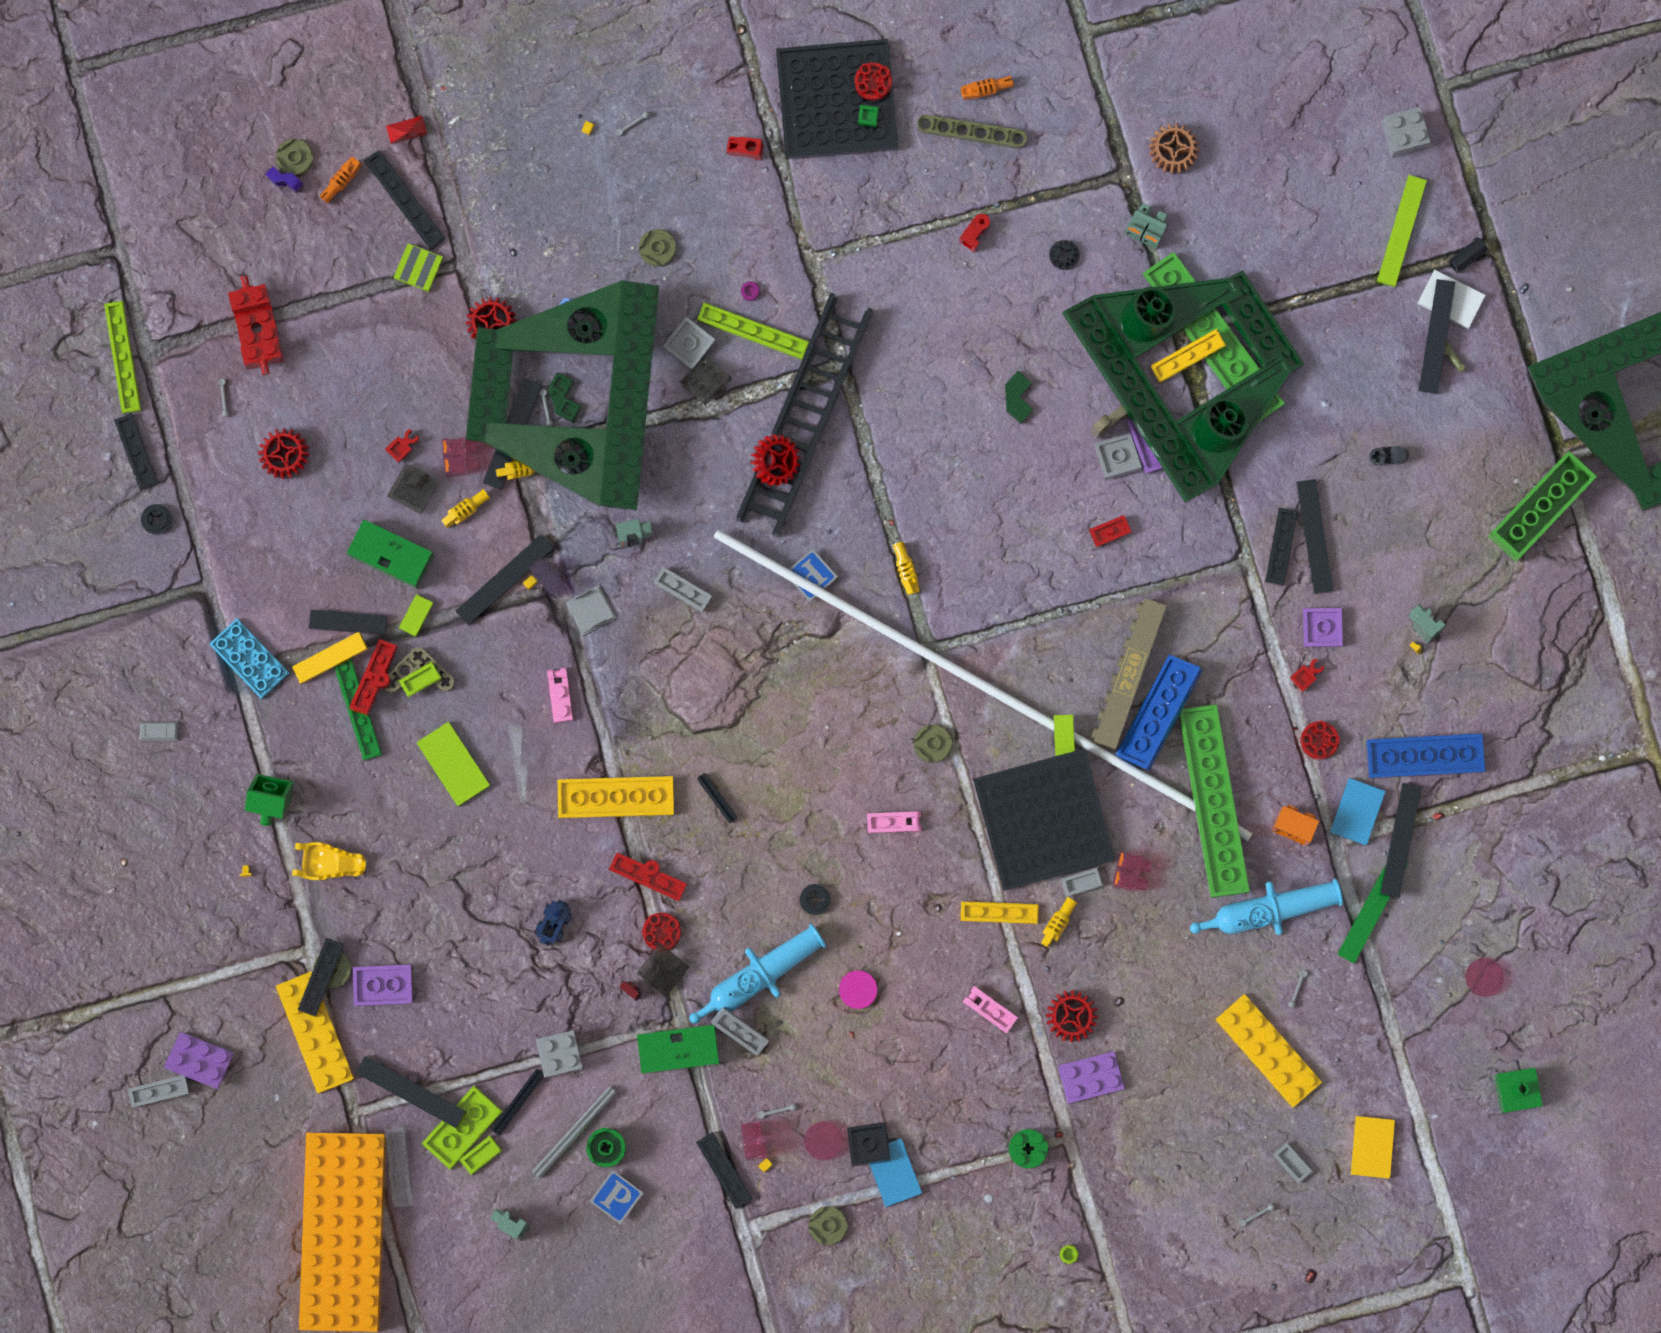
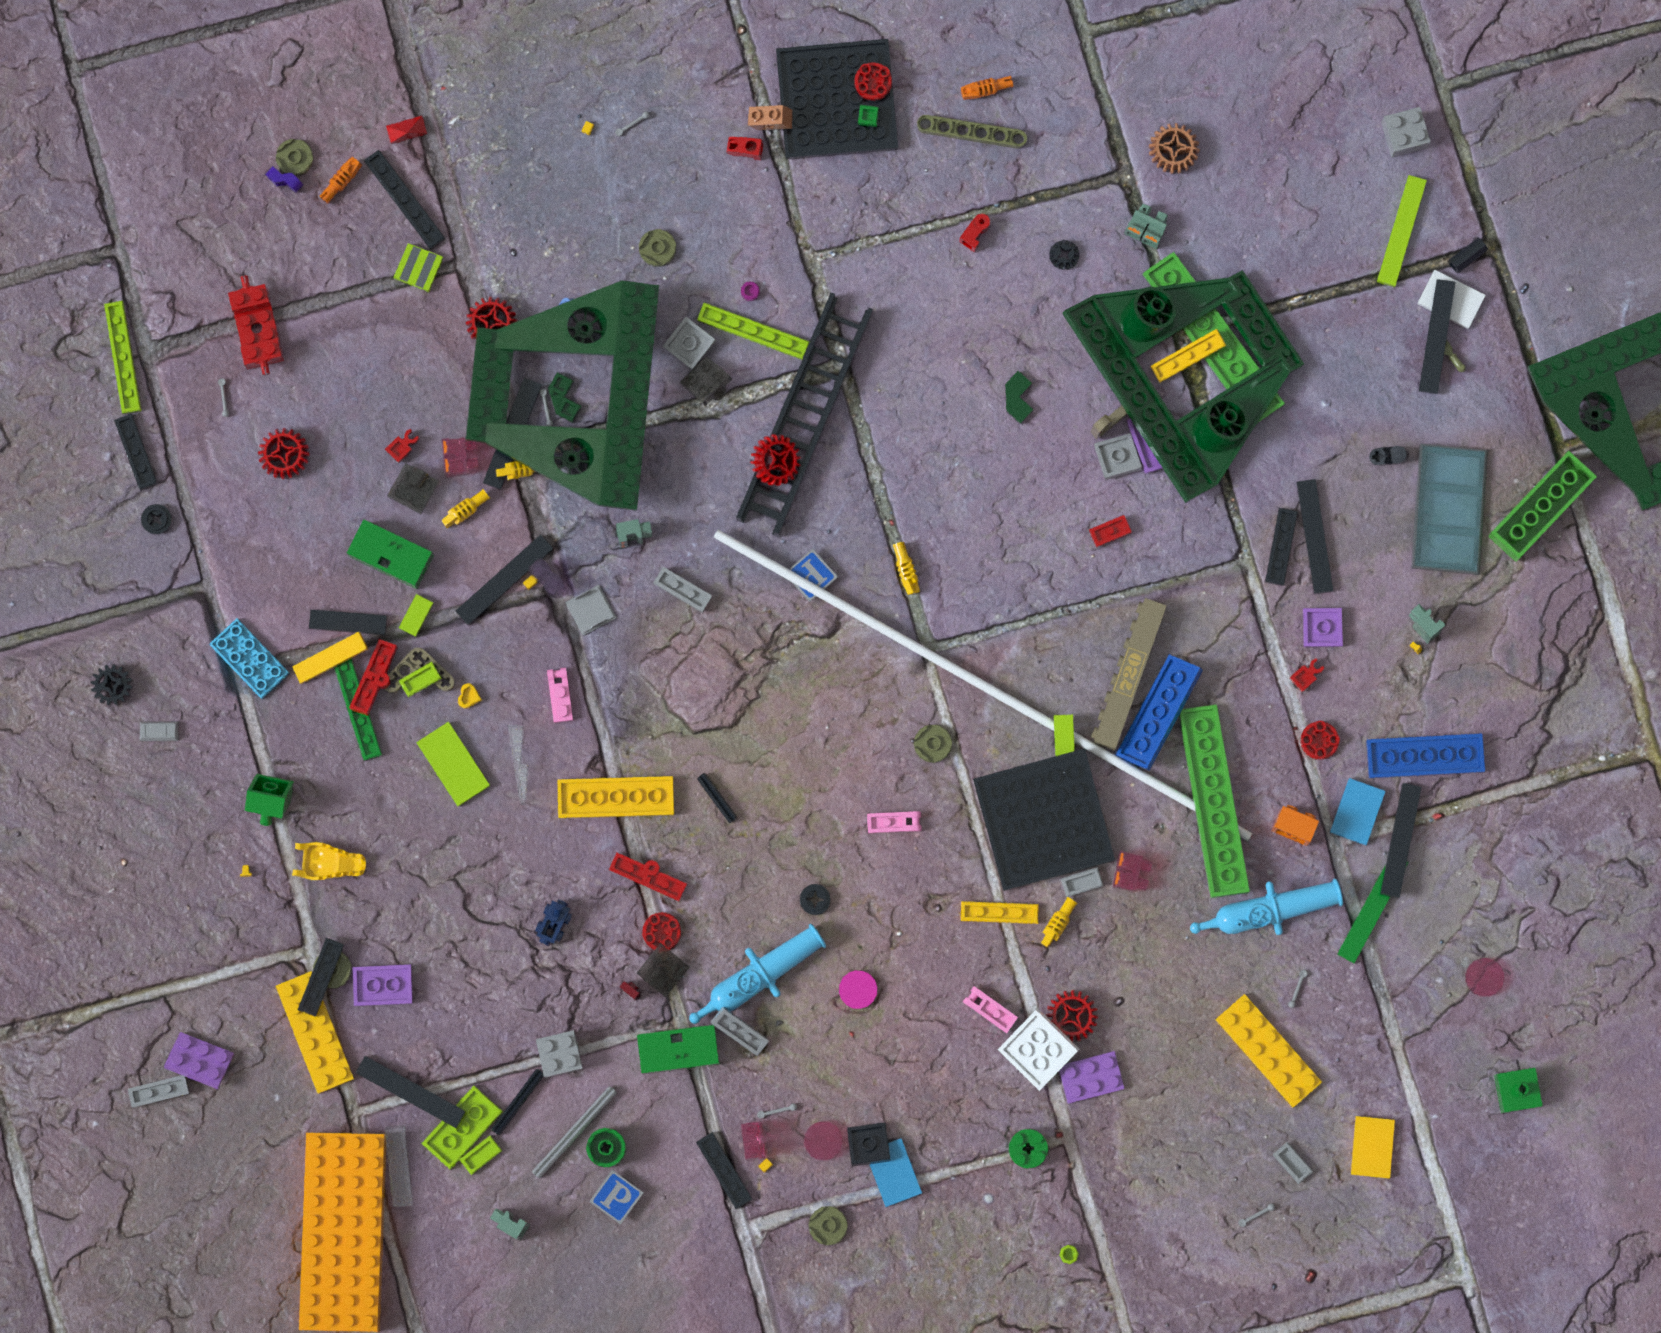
none -> black gear [90,664,133,706]
none -> yellow tile [458,683,482,709]
none -> nougat brick [748,105,793,130]
none -> white plate [998,1008,1080,1091]
none -> clear light blue door [1411,444,1488,575]

